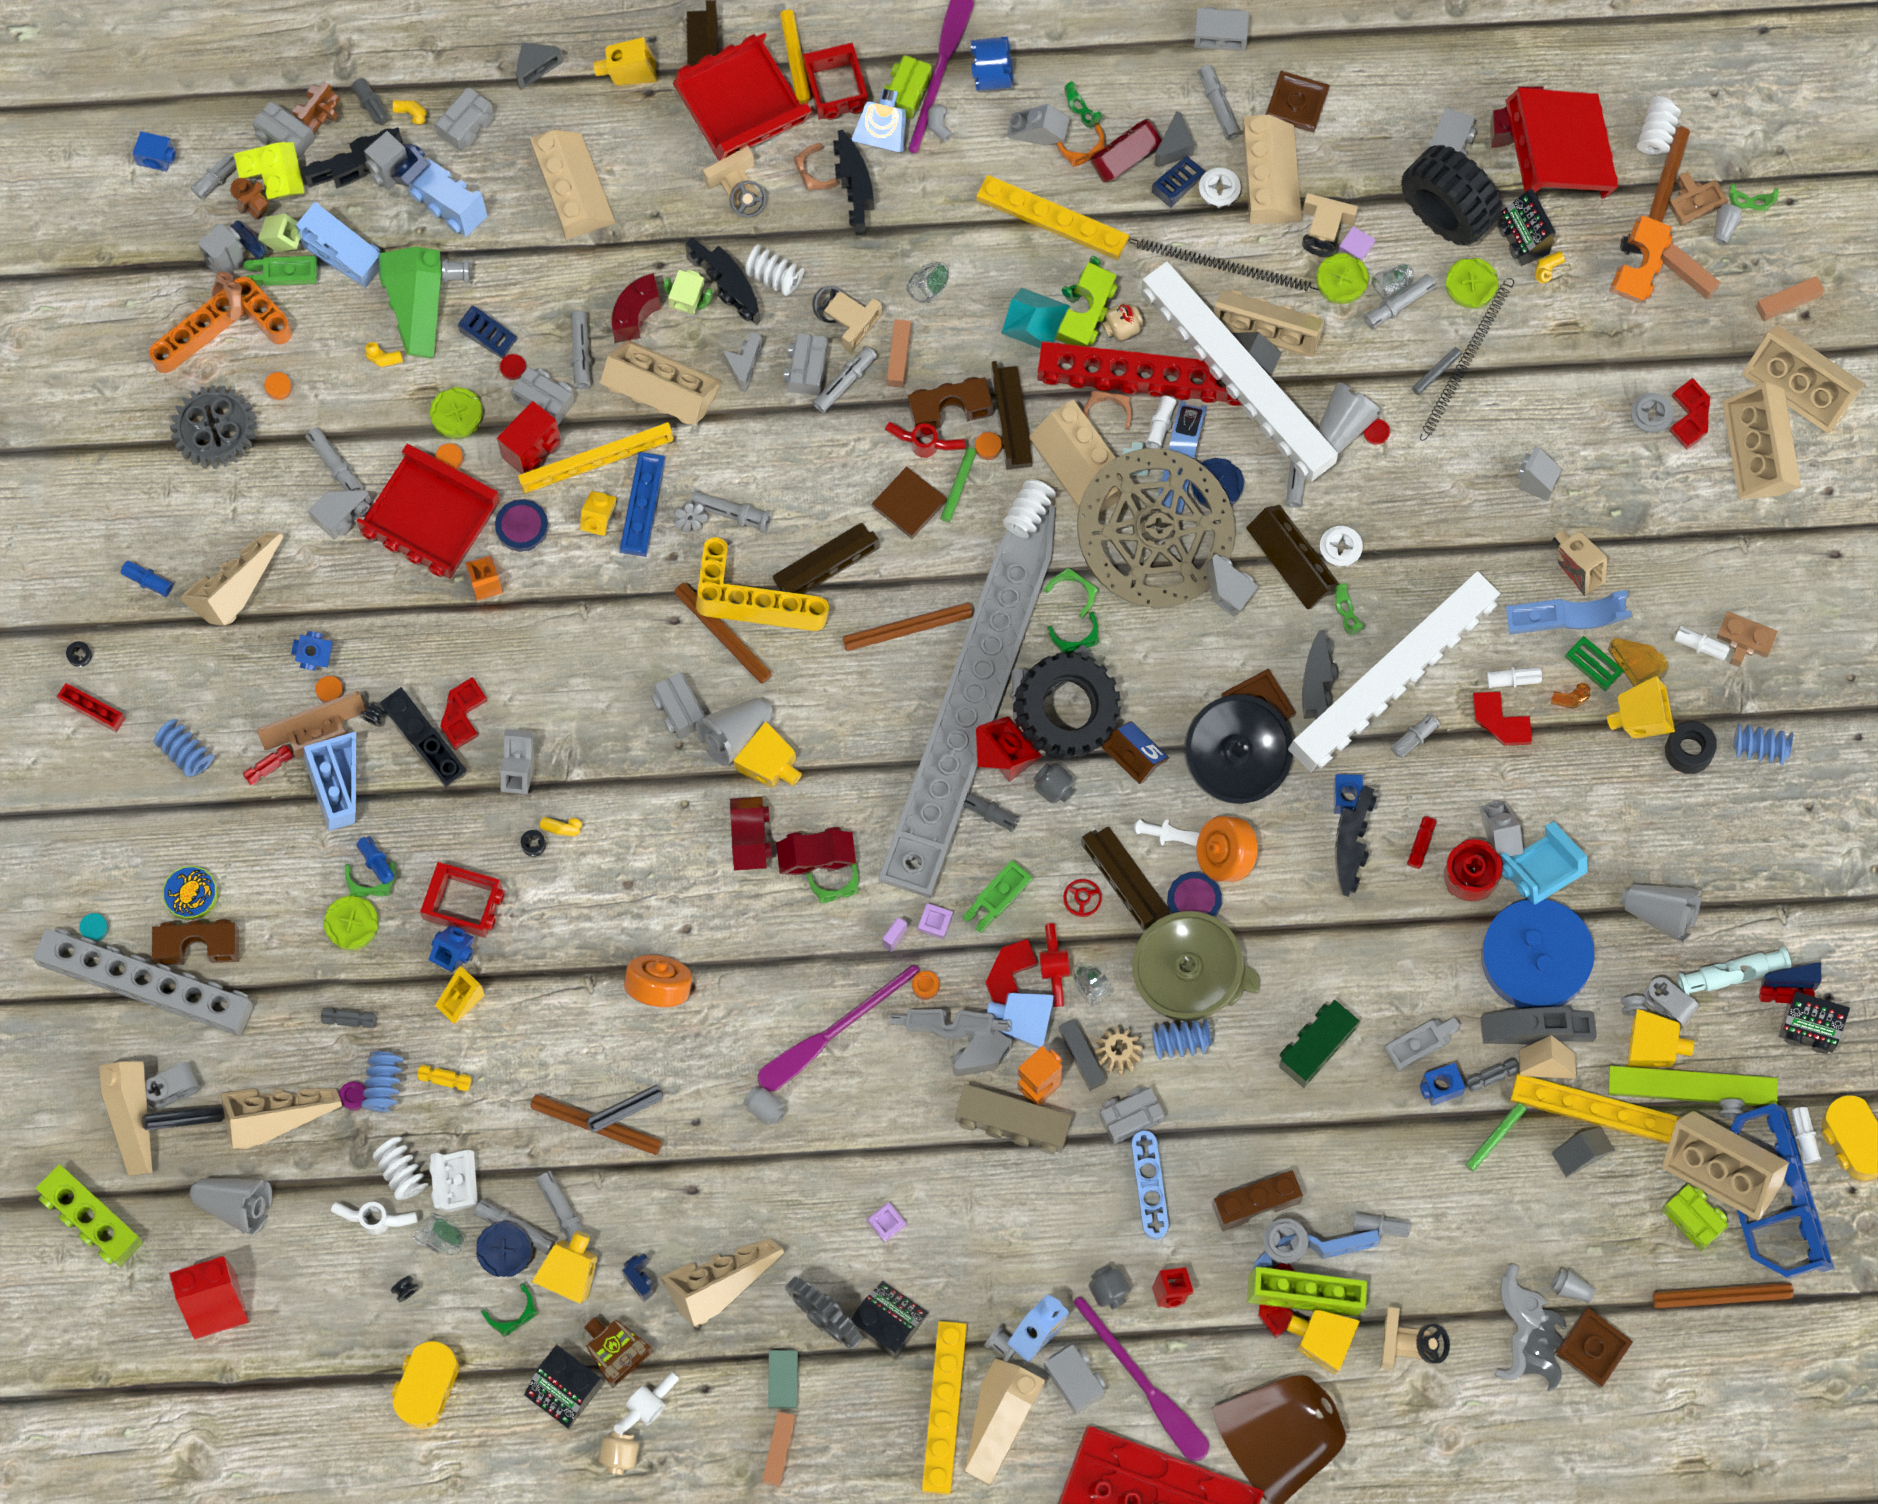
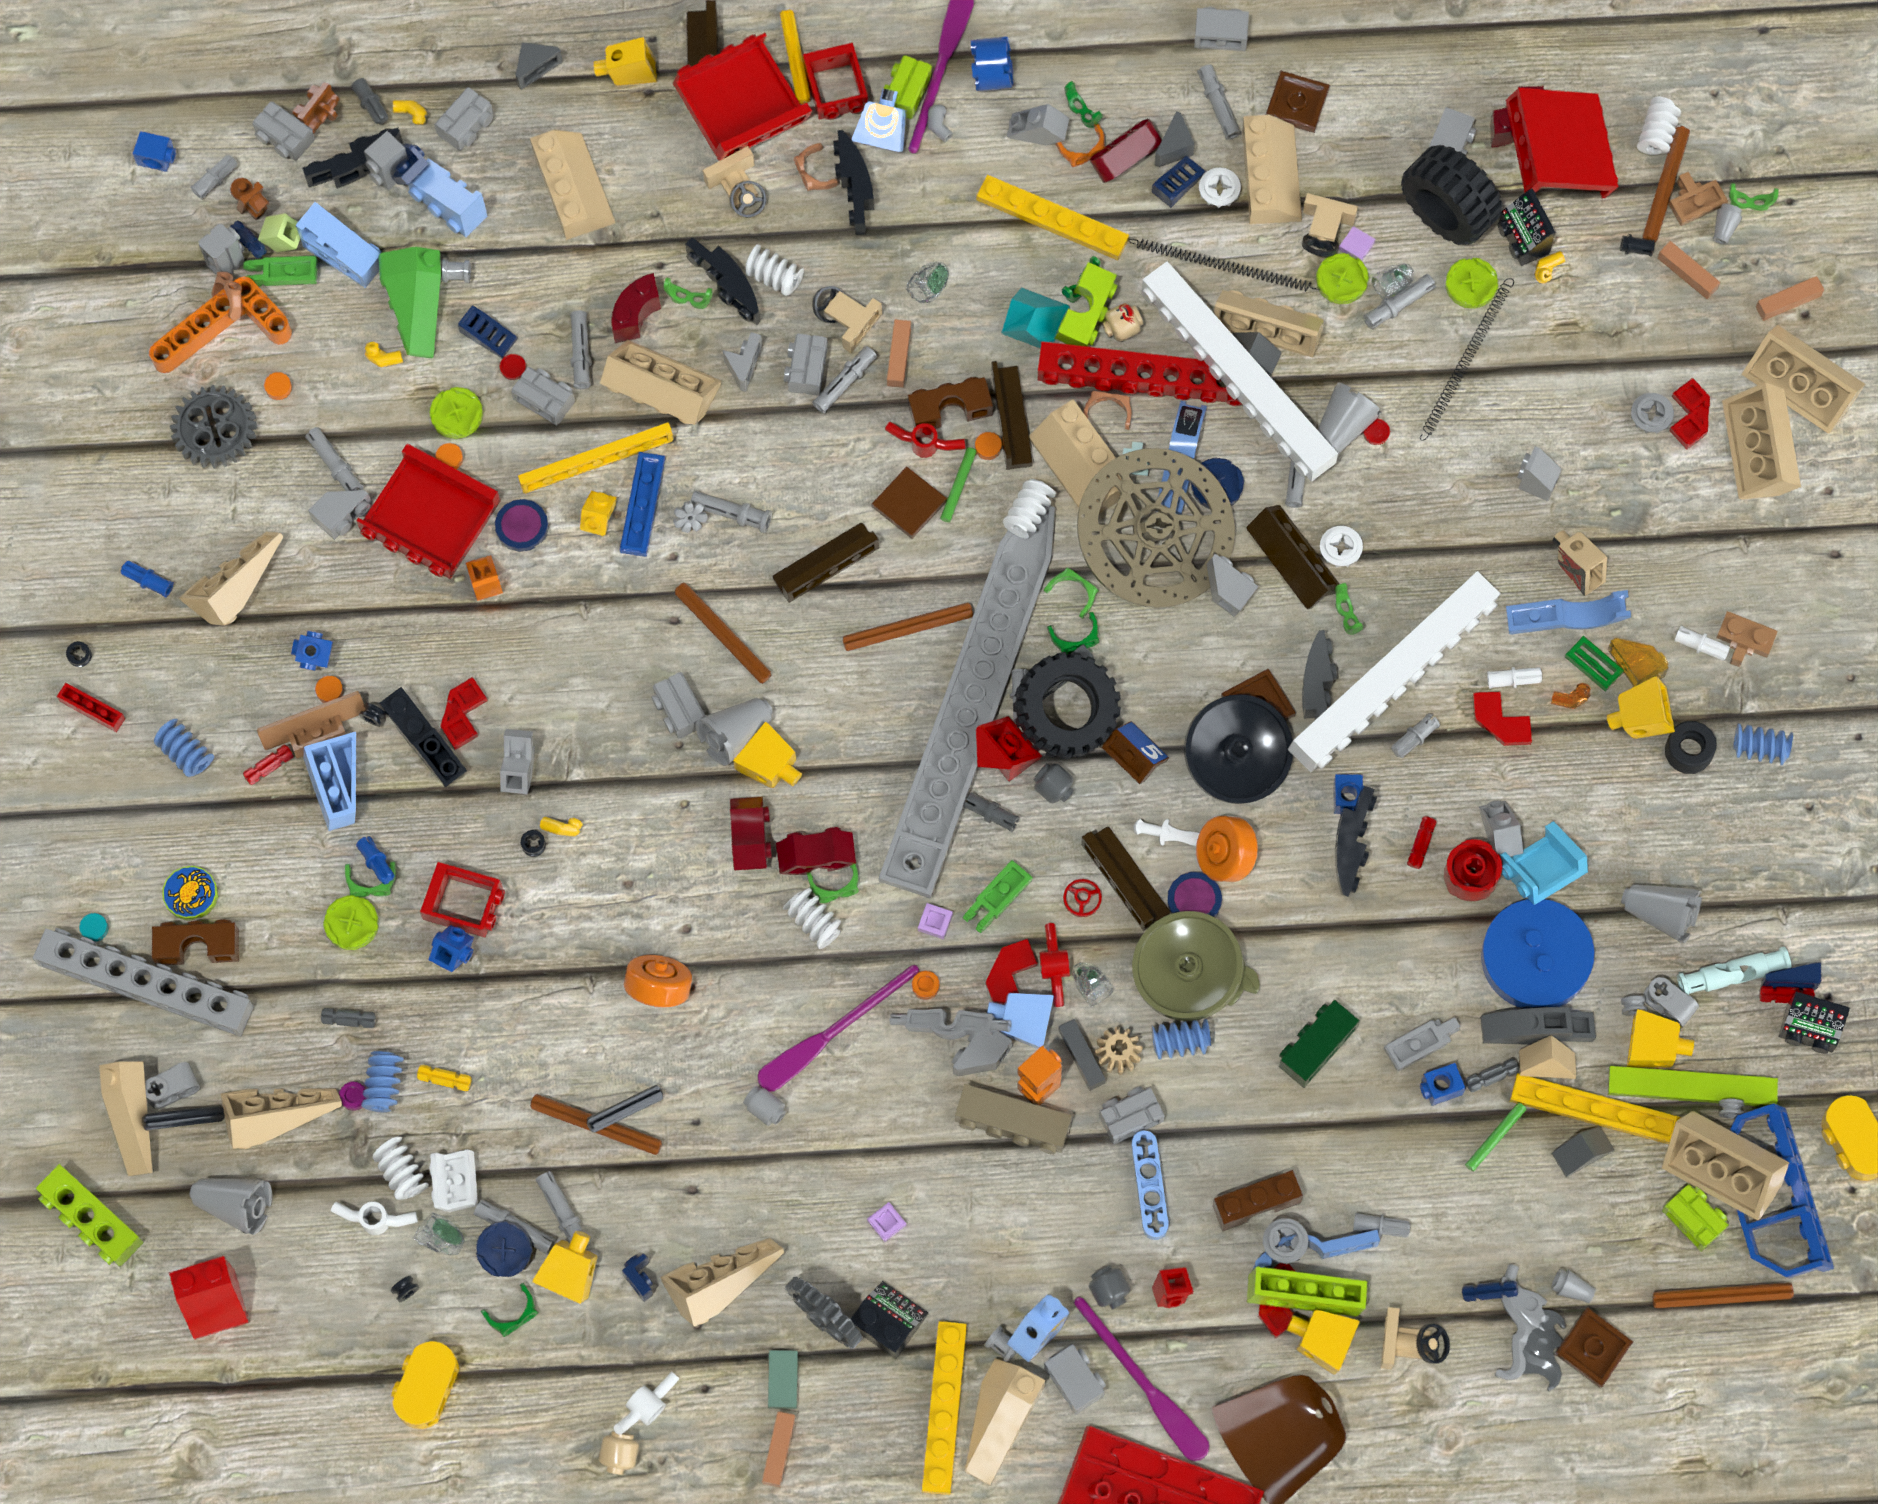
neon yellow brick [234,142,305,200] -> none
yellow slope [435,966,485,1024] -> none
red brick [497,401,561,474] -> none
black slope [524,1344,604,1430] -> none
reddish brown torso [584,1317,653,1389] -> none
yellowish green brick [668,270,704,315] -> none
yellow beam [696,537,829,631] -> none
lavender tile [883,917,907,952] -> none
white pin [1145,396,1177,449] -> none
dark grey piece [1412,347,1462,395] -> none
orange arch [1609,215,1672,303] -> none
white axle [1791,1107,1822,1164] -> none
none -> white piece [783,888,841,949]
none -> dark blue axle [1462,1280,1518,1302]

